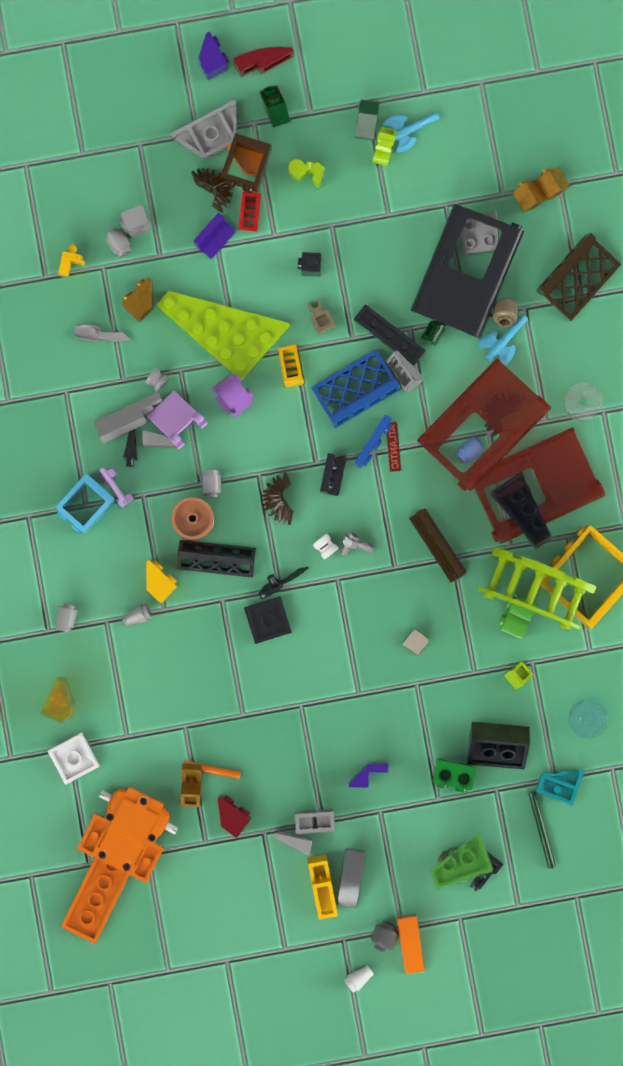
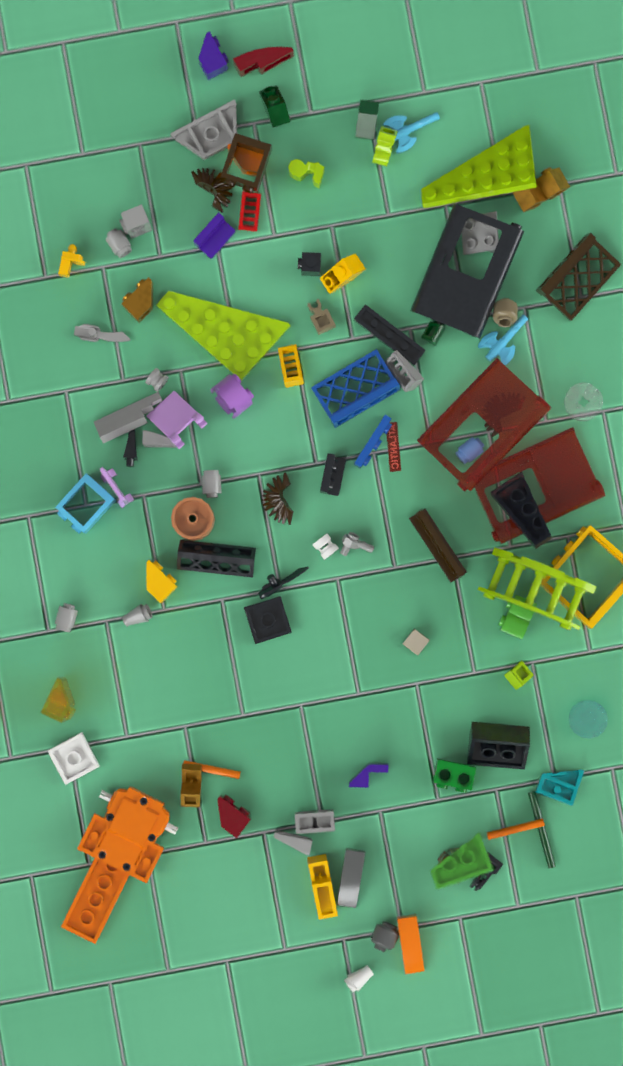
none -> yellow slope [319,253,366,294]
none -> lime wing [421,125,537,208]
none -> orange piece [487,818,545,840]

